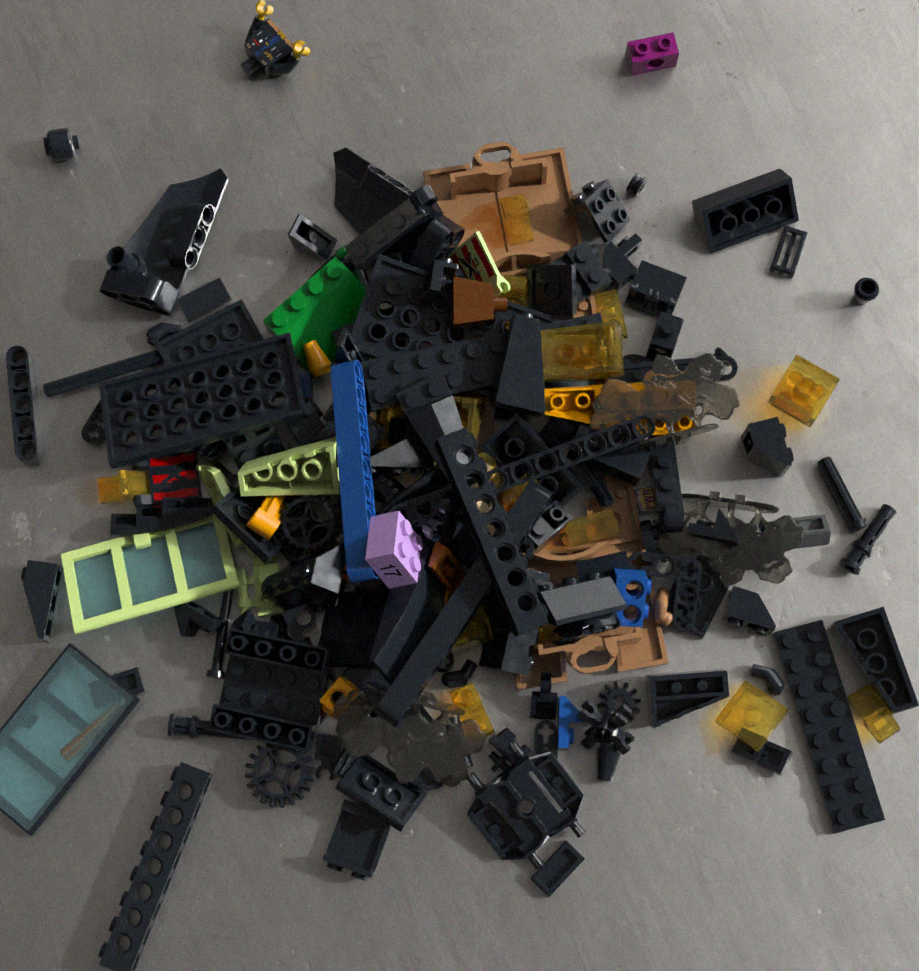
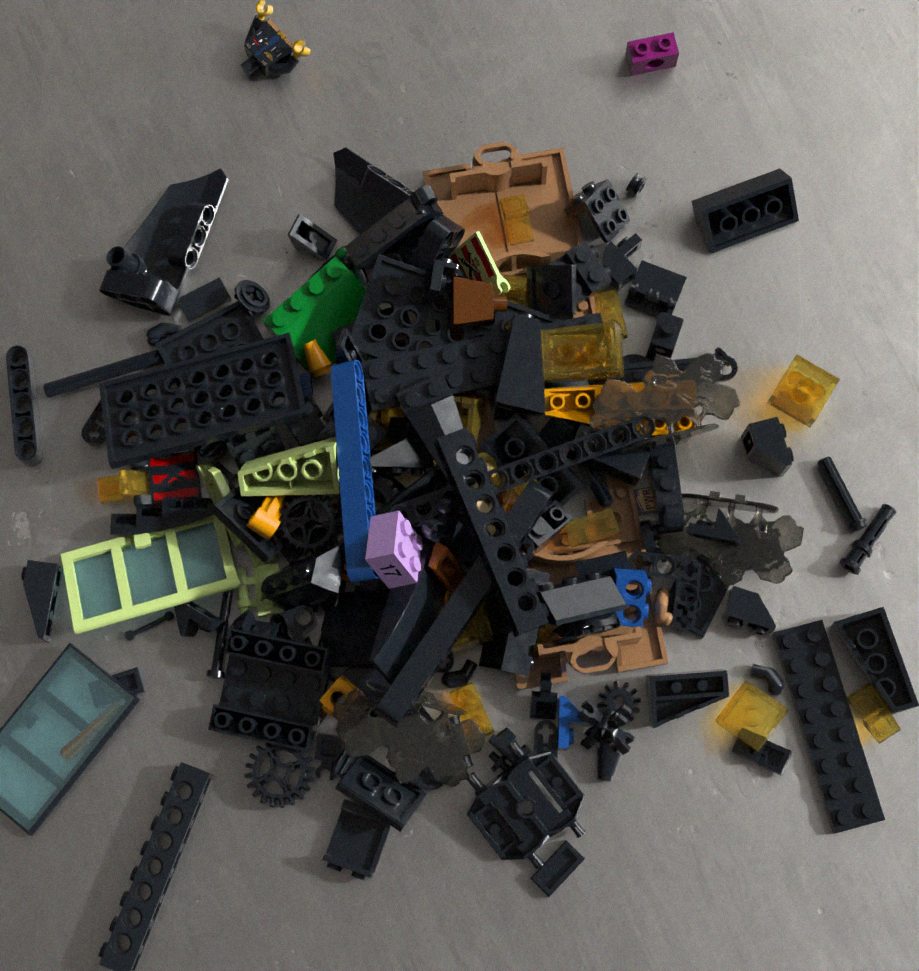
black head [43,128,80,161] -> none
black pin [168,713,246,740] -> none
black tile [769,225,808,278] -> none
dark grey slope [775,514,831,550] -> none
black cone [853,278,879,305] -> none
none -> black hinge [125,611,174,641]
none -> black gear [234,280,270,316]

